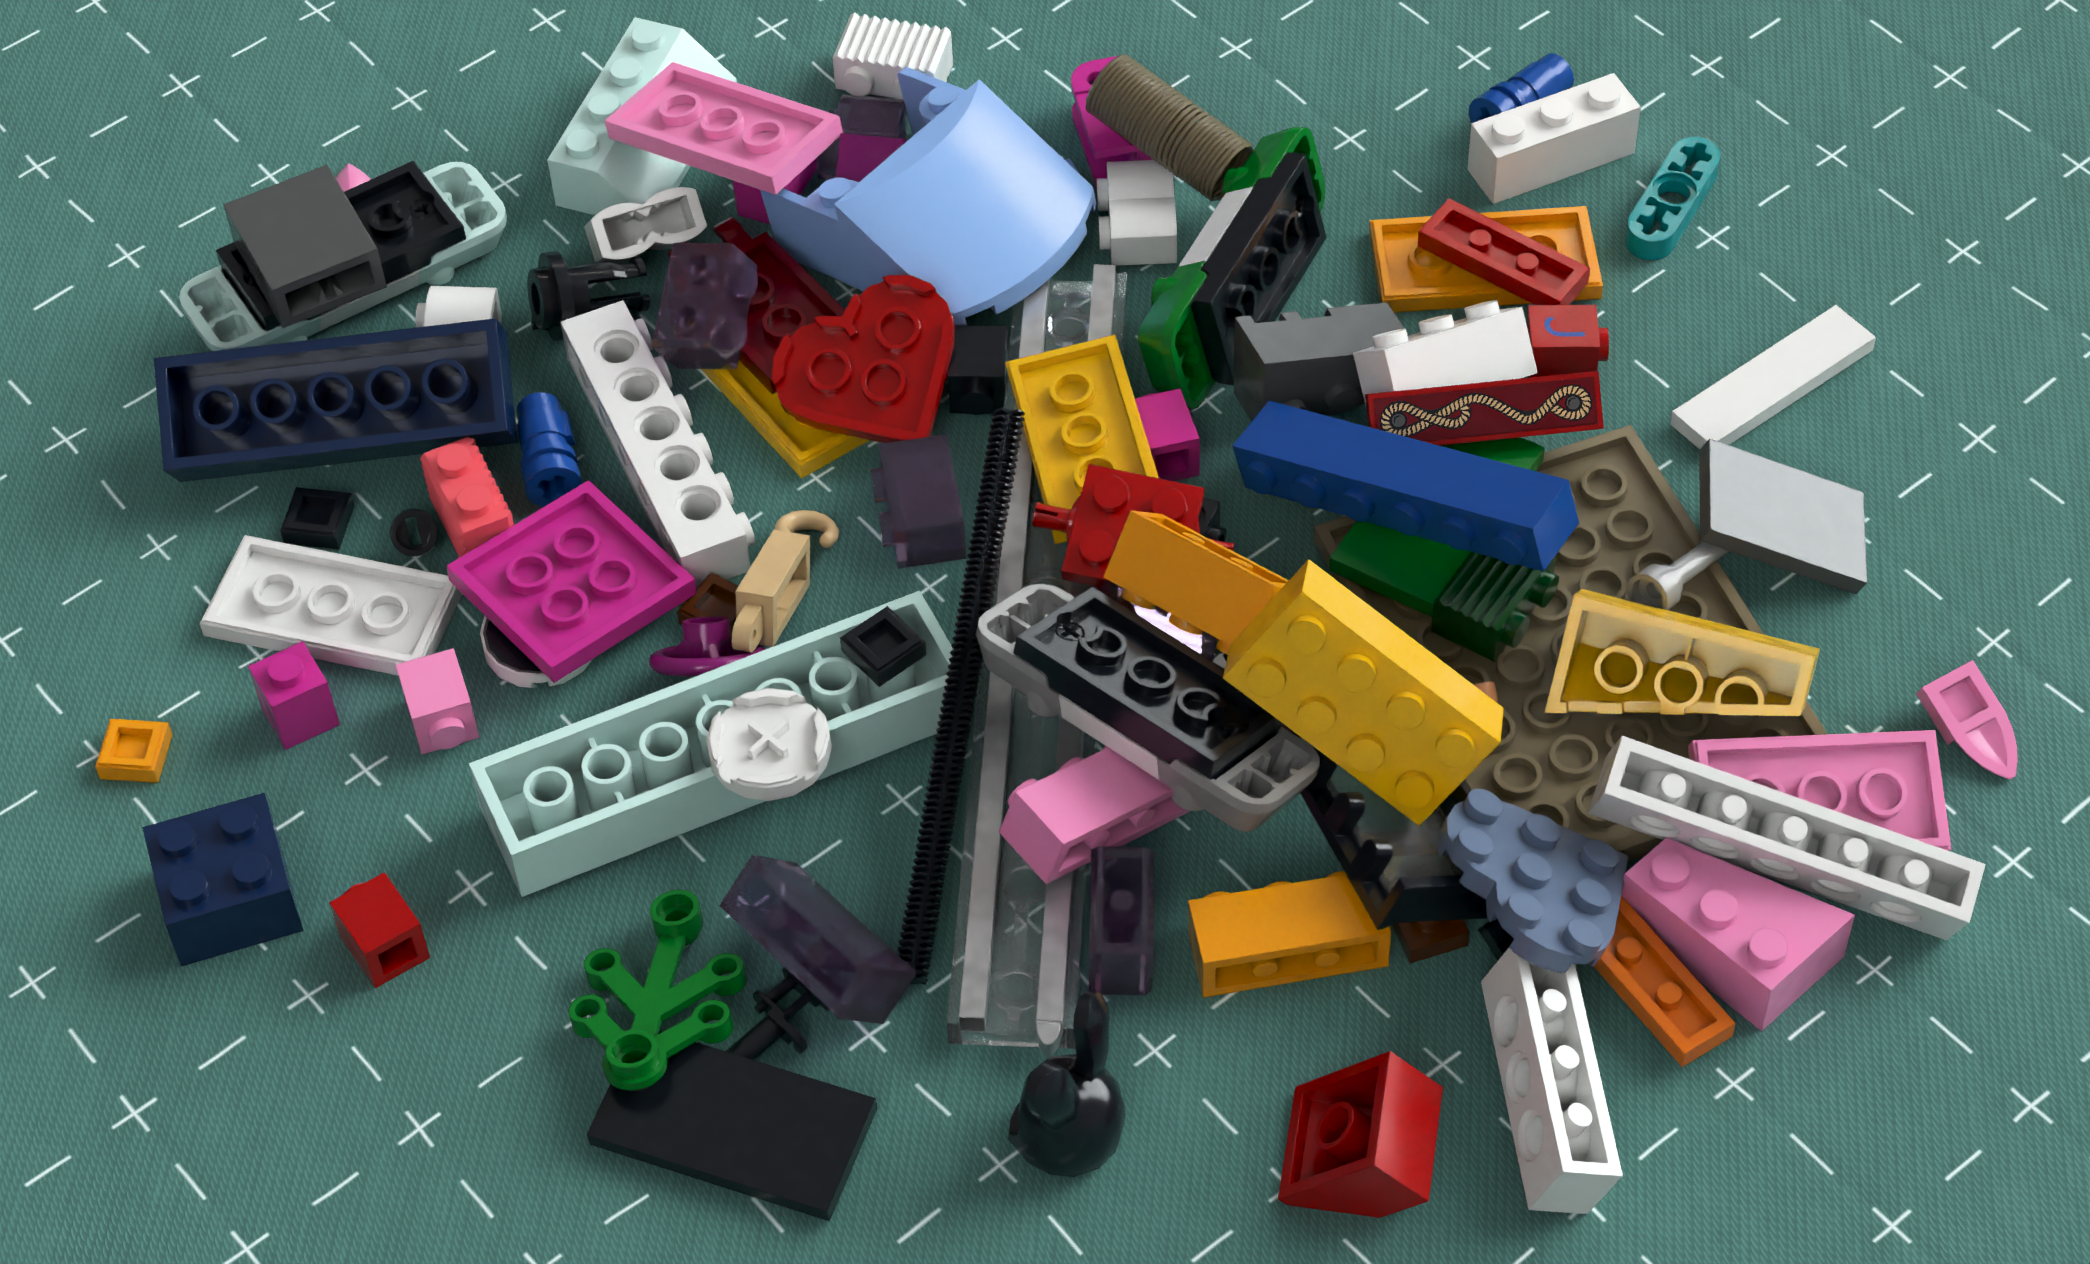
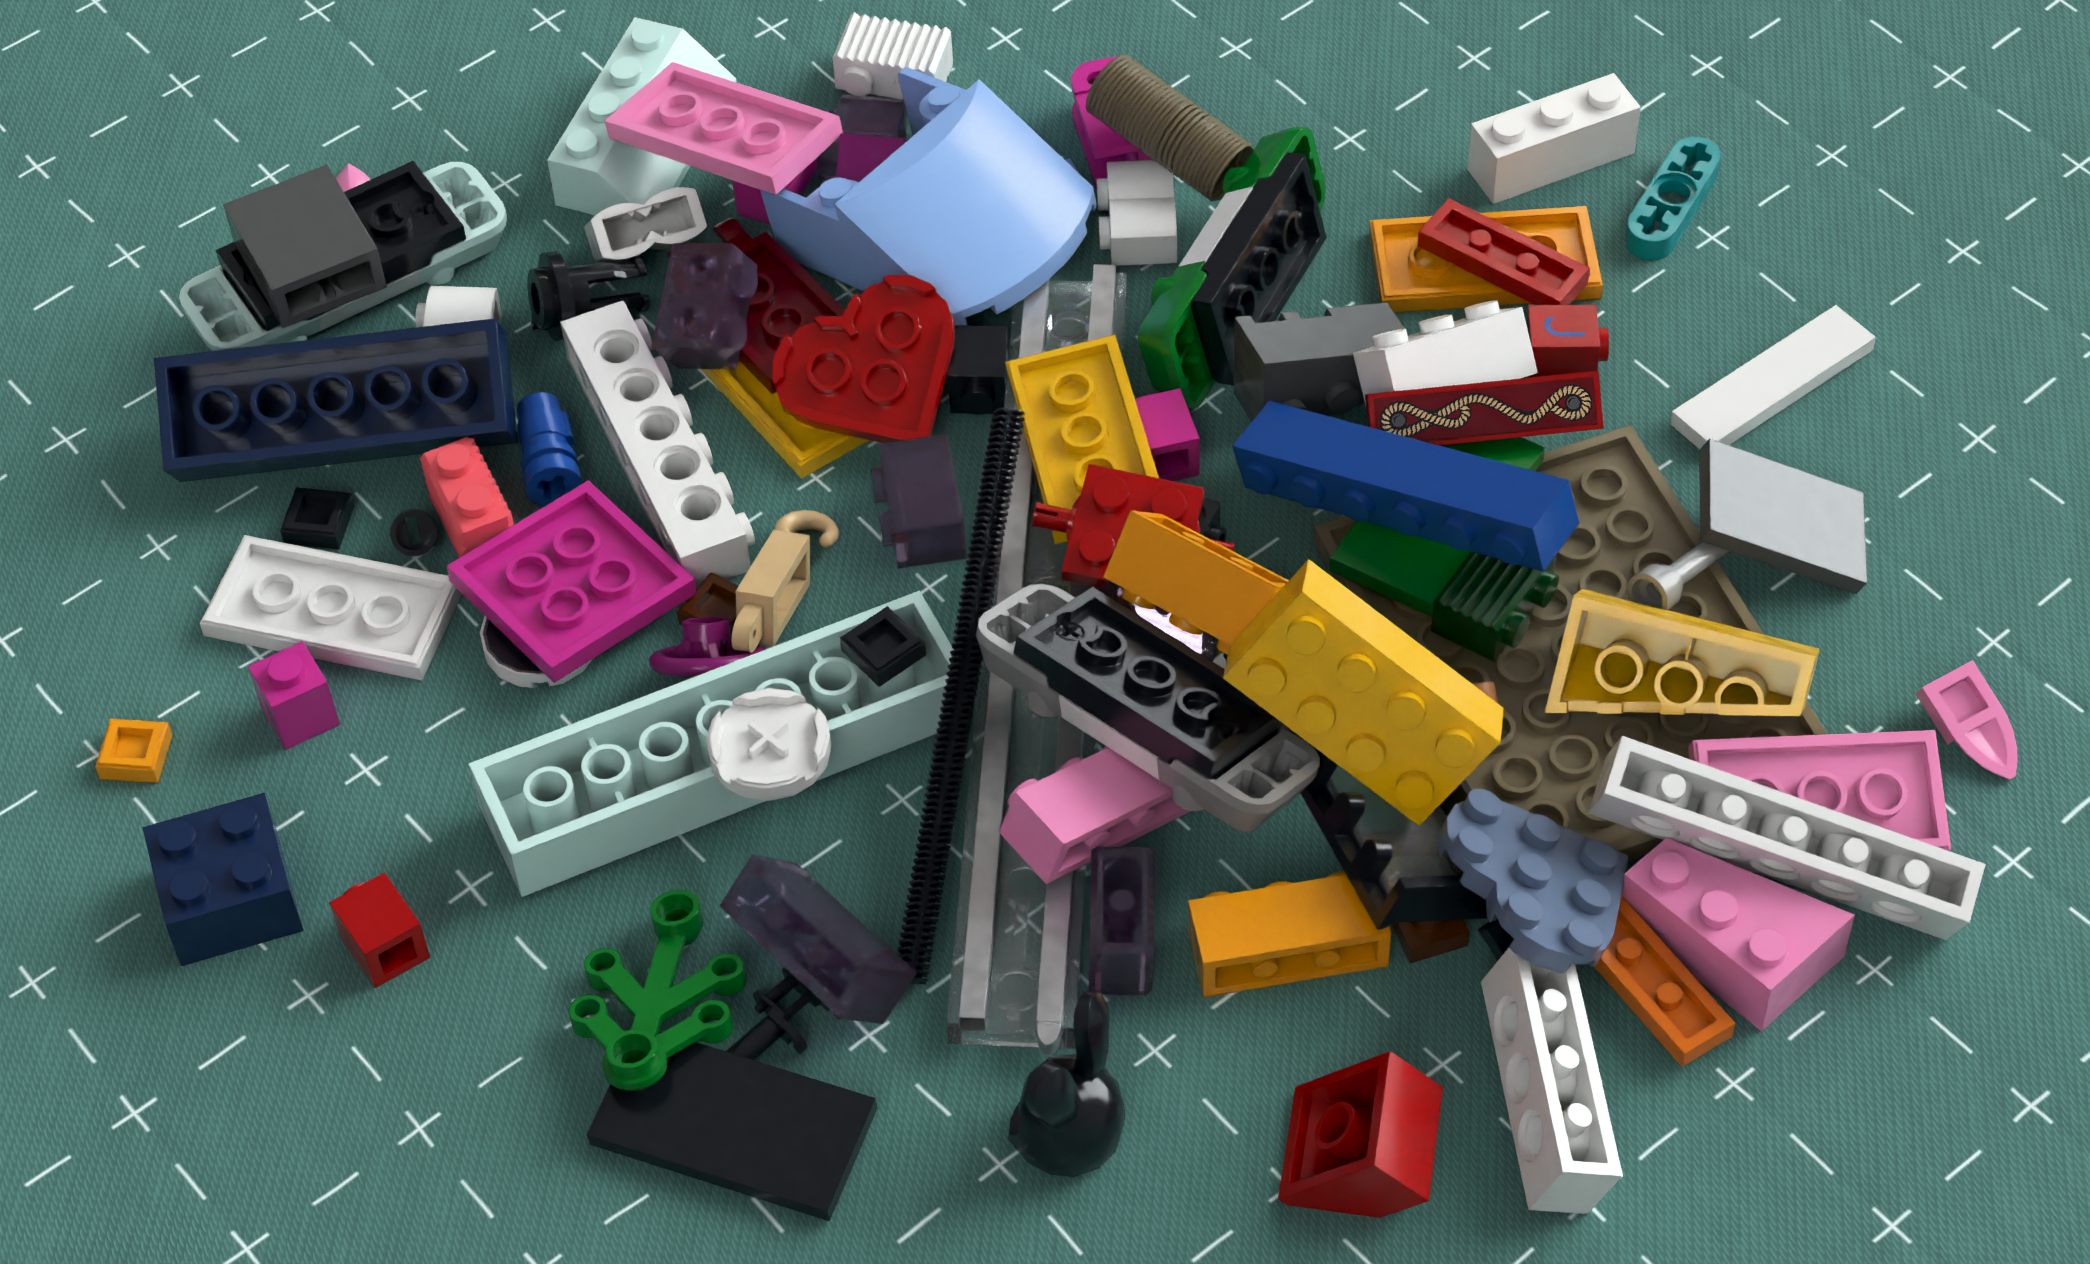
bright pink brick [396,648,480,755] -> none
blue axle [1468,53,1574,123] -> none

